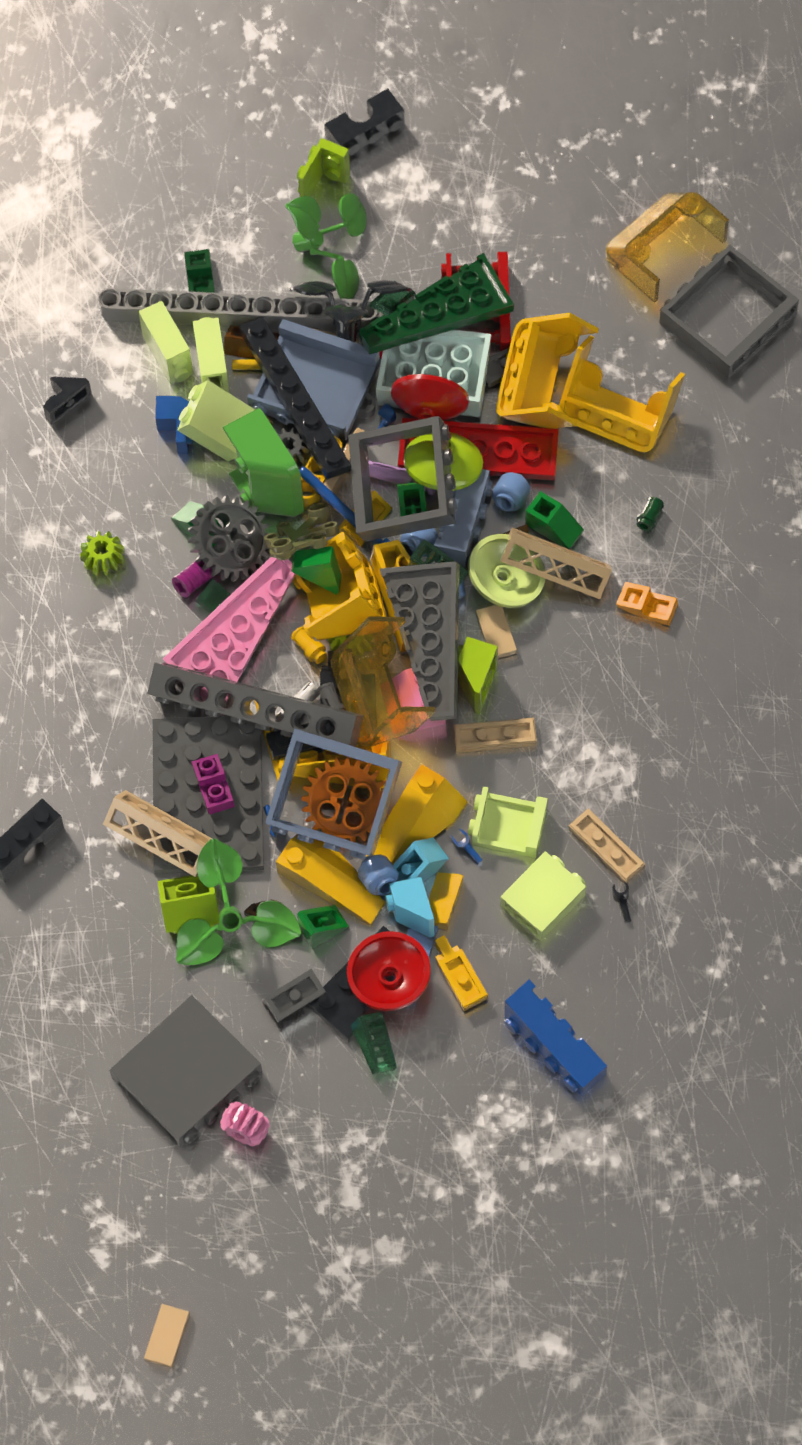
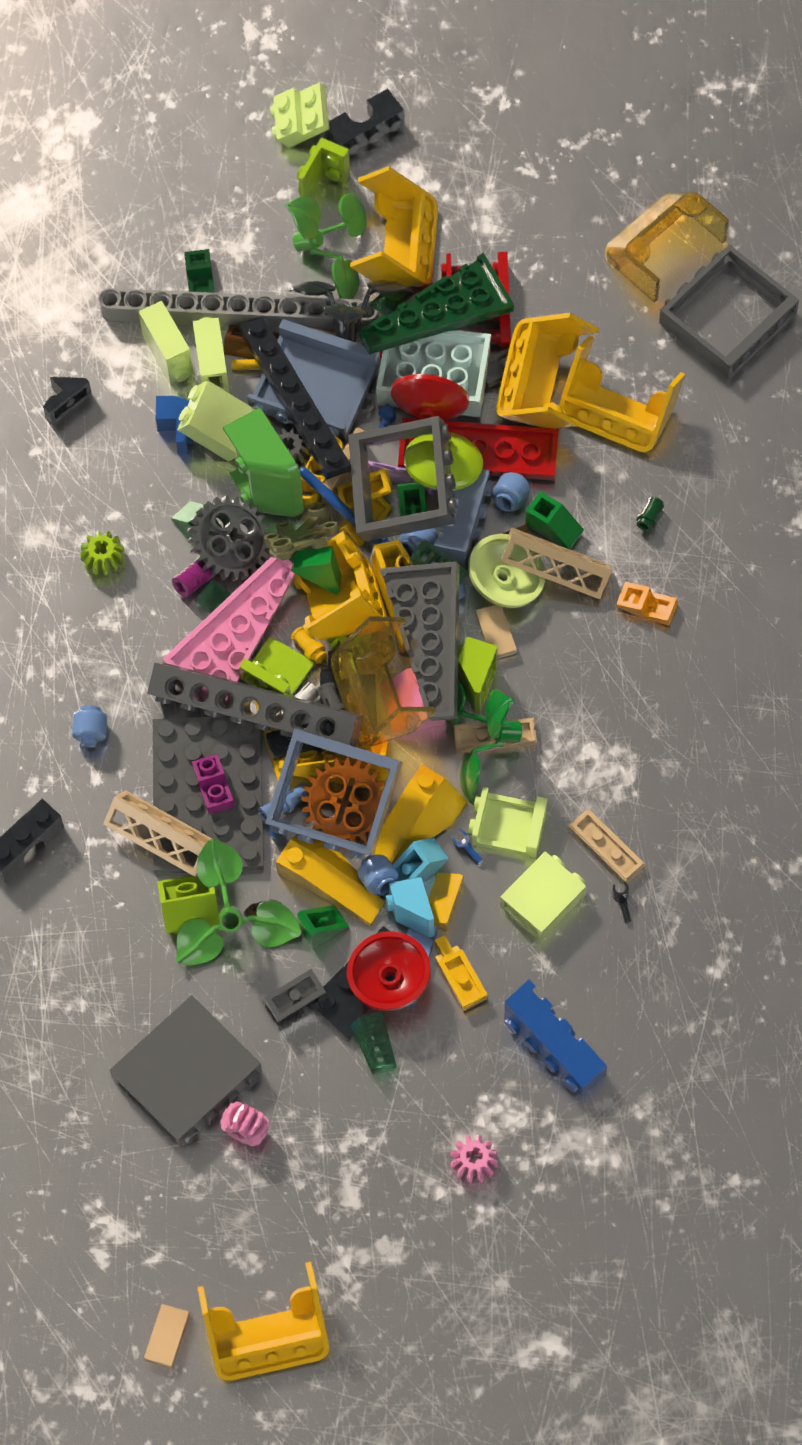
none -> medium blue head [72,705,107,747]
none -> yellow windscreen [198,1262,329,1381]
none -> lime bracket [239,637,314,696]
none -> medium blue pin [258,782,309,822]
none -> yellowish green plate [270,82,329,148]
none -> yellow slope [337,468,393,509]
none -> yellow windscreen [350,166,438,287]
none -> green plant [448,681,522,802]
none -> bright pink gear [451,1135,498,1184]

